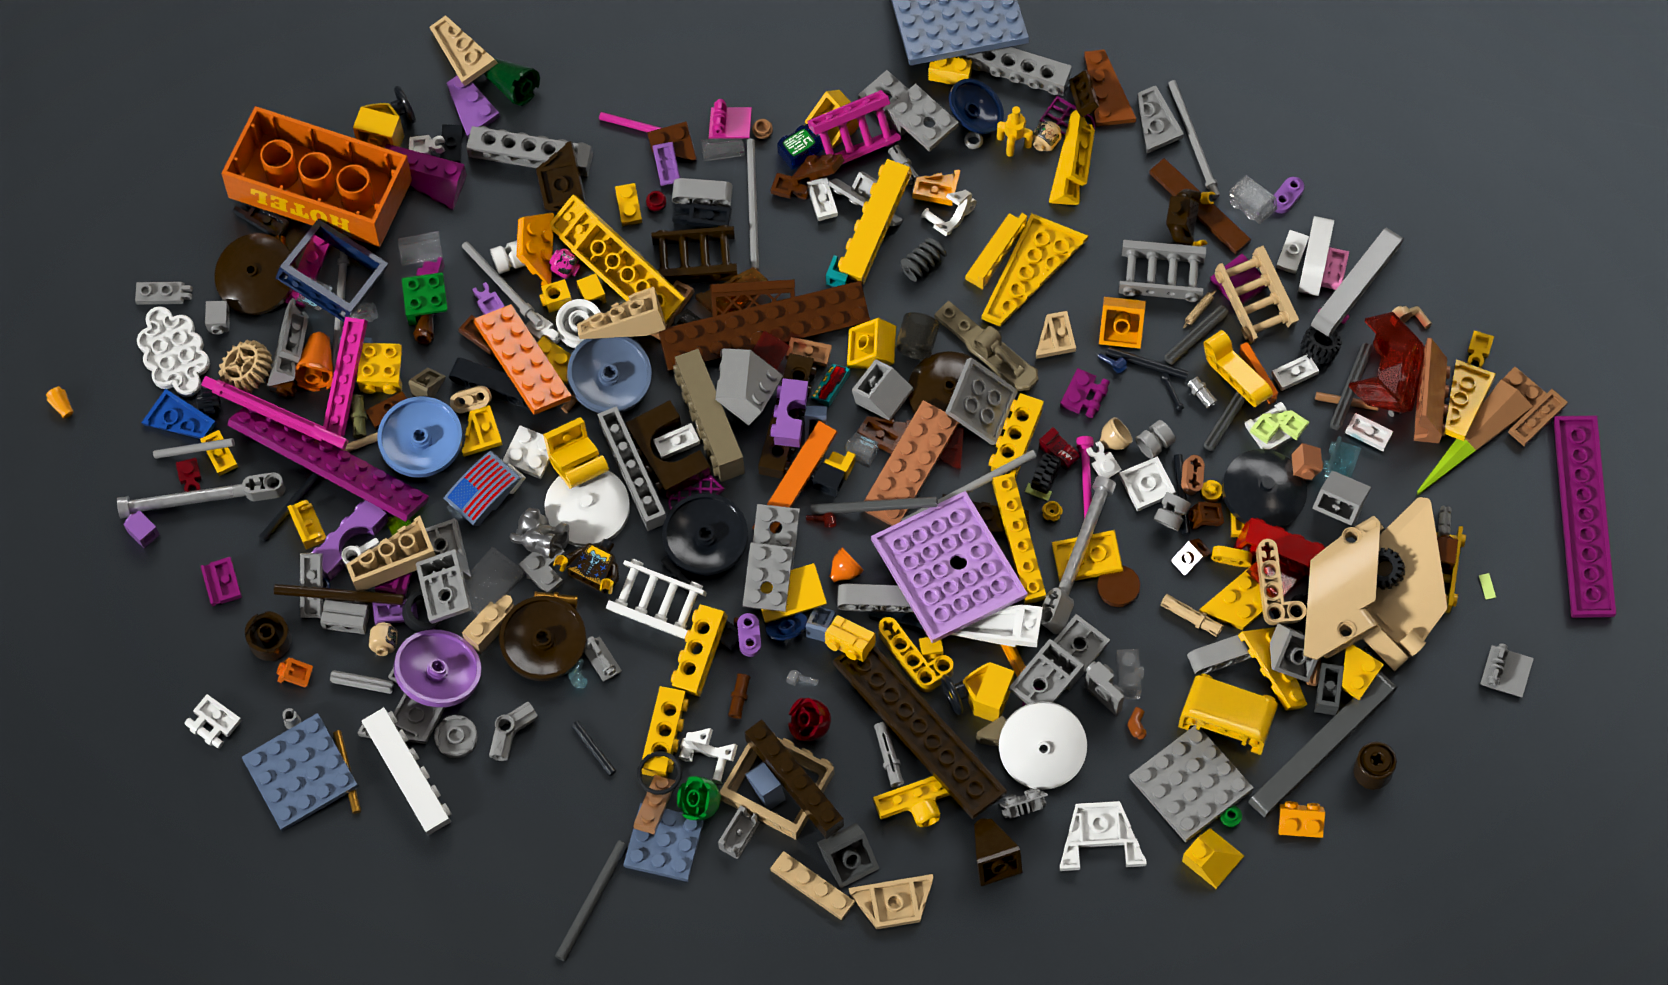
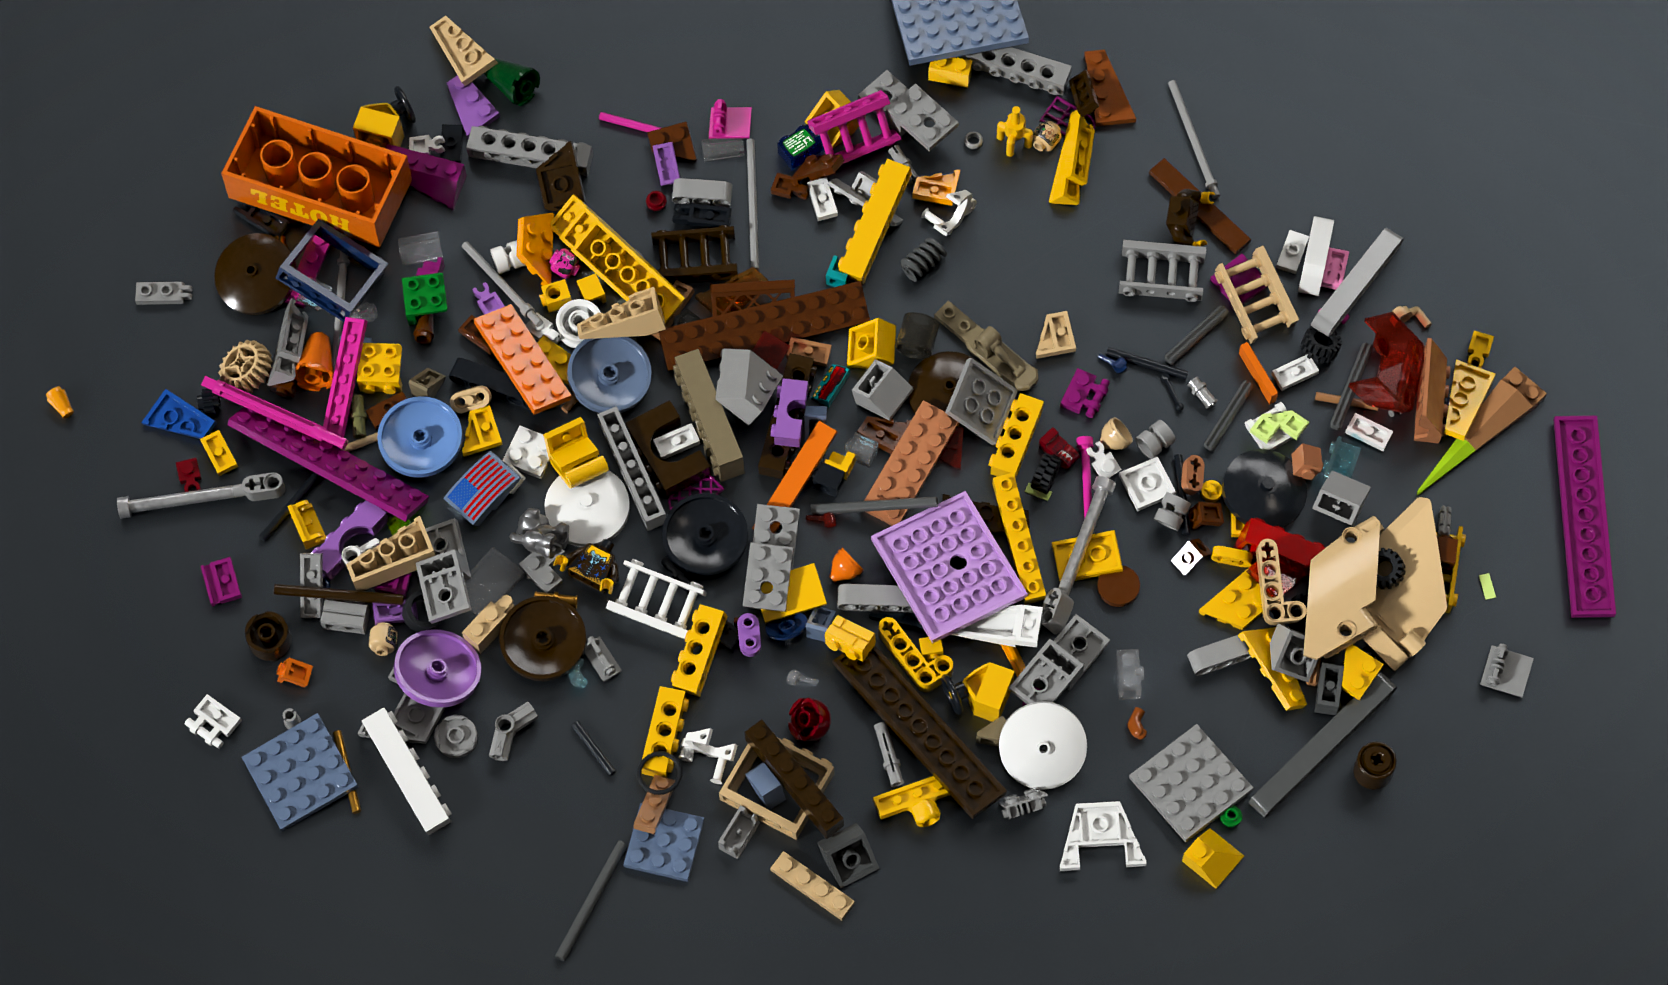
medium lavender brick [123,510,160,548] -> none
white plate [137,306,210,398] -> none
light grey bar [153,438,235,459] -> none
light grey brick [205,301,230,334] -> none
light grey axle [330,670,394,694] -> none
yellow plate [615,183,642,226] -> none
green cylinder [677,776,721,820] -> none
reddish brown pin [728,673,751,719] -> none
medium nougat plate [752,119,773,139] -> none
tan wing [849,874,933,929] -> none
light grey piece [901,450,1037,521] -> none
dark blue dish [949,79,1004,134] -> none
yellow fence [965,213,1027,289] -> none
dark brown slope [974,818,1023,886] -> none
yellow wing [982,213,1088,327] -> none
yellow plate [1042,501,1063,521] -> none
light grey plate [1084,661,1124,716] -> none
light orange slope [1099,297,1146,349] -> none
light grey wing [1137,85,1184,153] -> none
tan pin [1160,594,1224,637] -> none
yellow windscreen [1178,674,1278,755] -> none
tan piece [1183,290,1216,328] -> none
yellow beam [1203,330,1273,407] -> none
clear brick [1229,175,1277,224] -> none
medium lavender plate [1271,177,1304,214] -> none
light orange bracket [1278,801,1325,838] -> none
medium nougat plate [1508,389,1568,446] -> none

